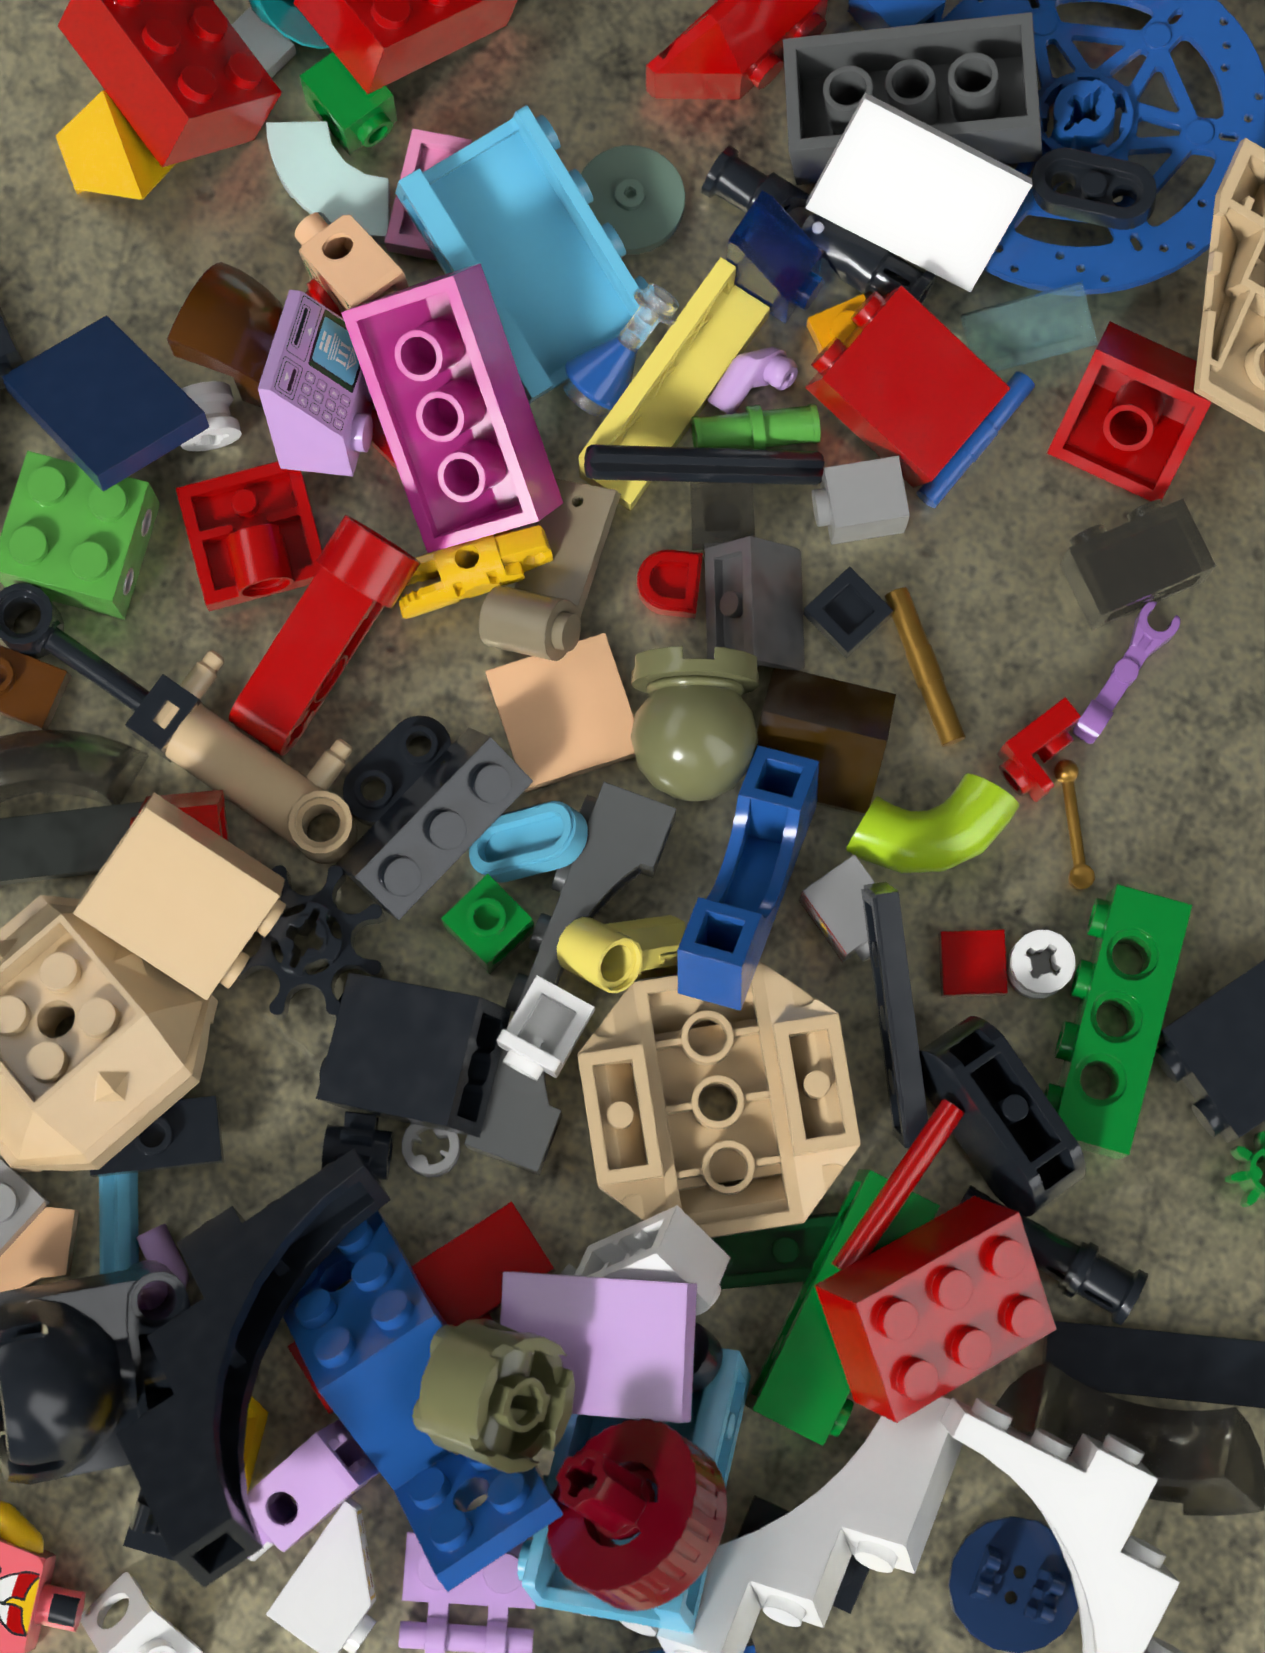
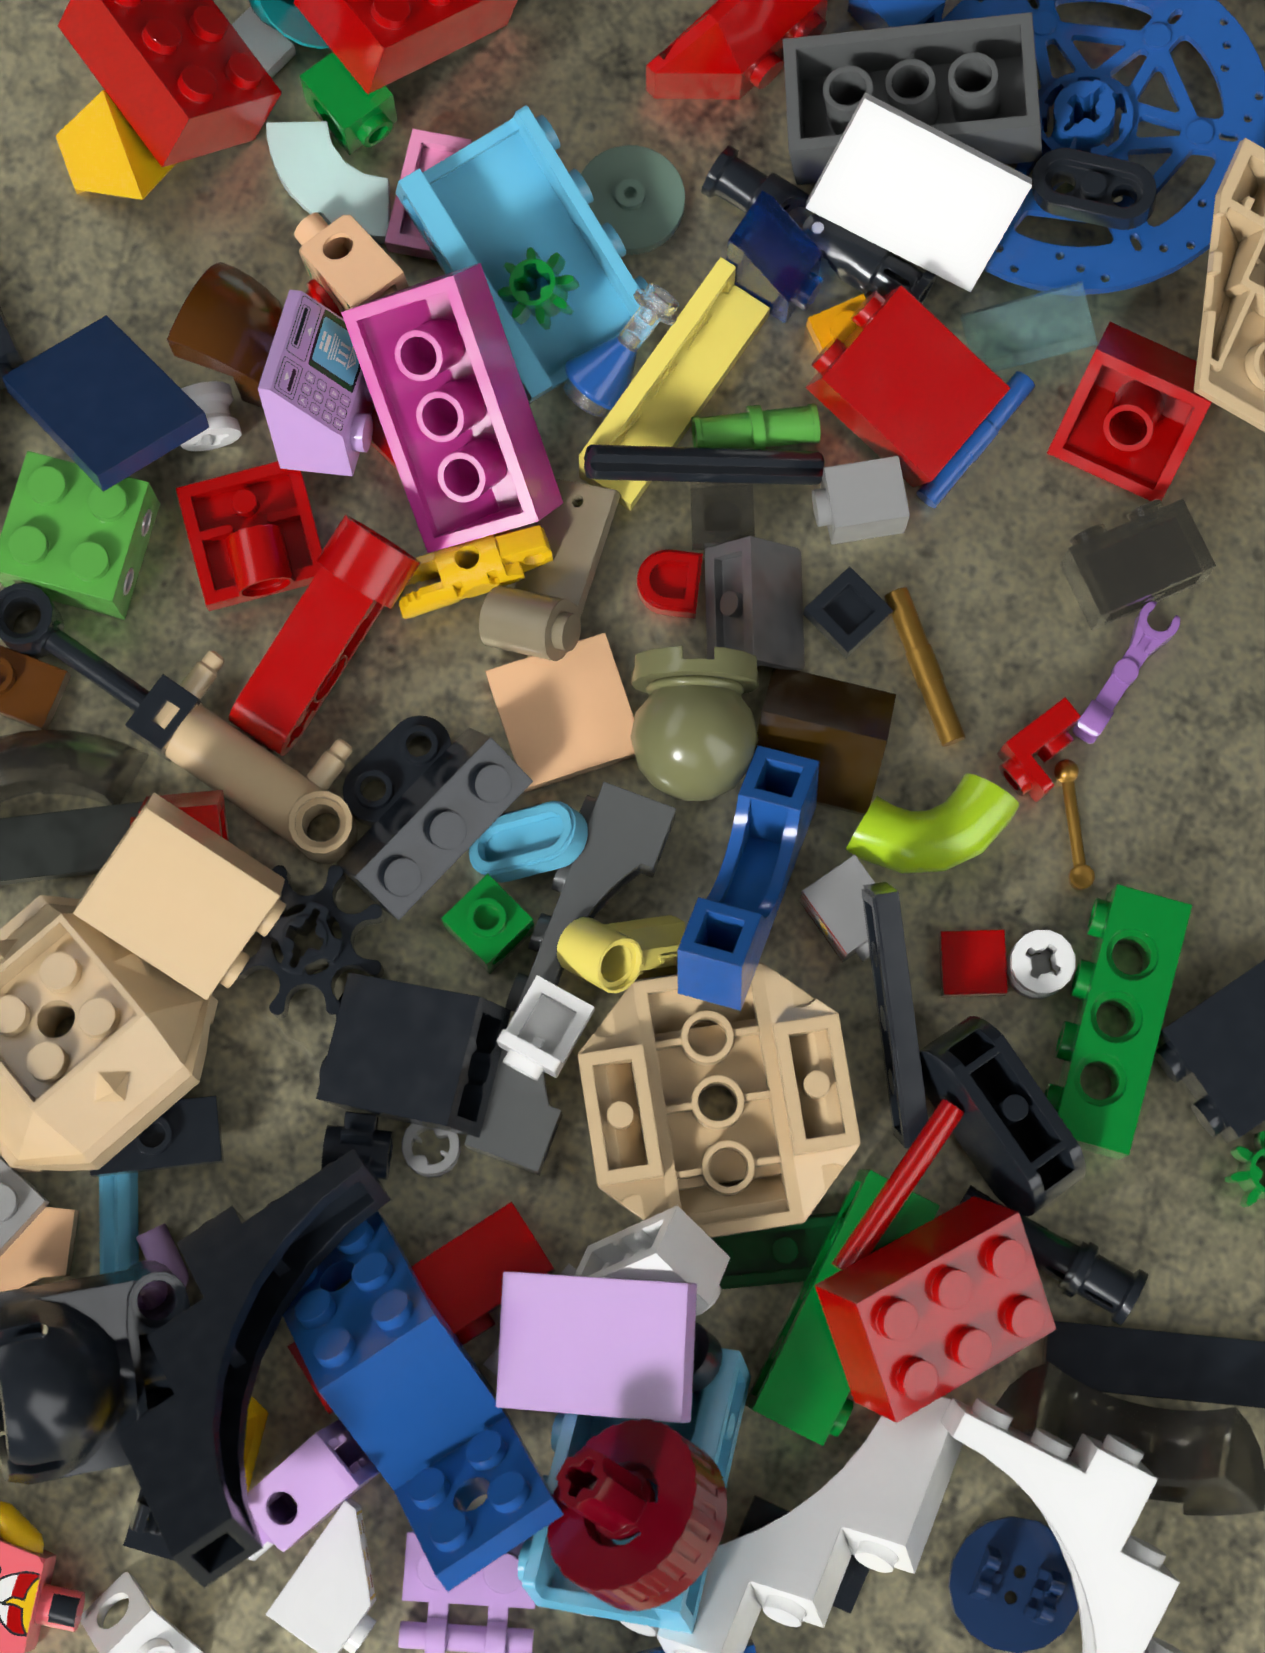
olive brick [412,1318,575,1474] -> none
lavender arm [707,347,798,414] -> none
none -> green gear [498,247,579,330]

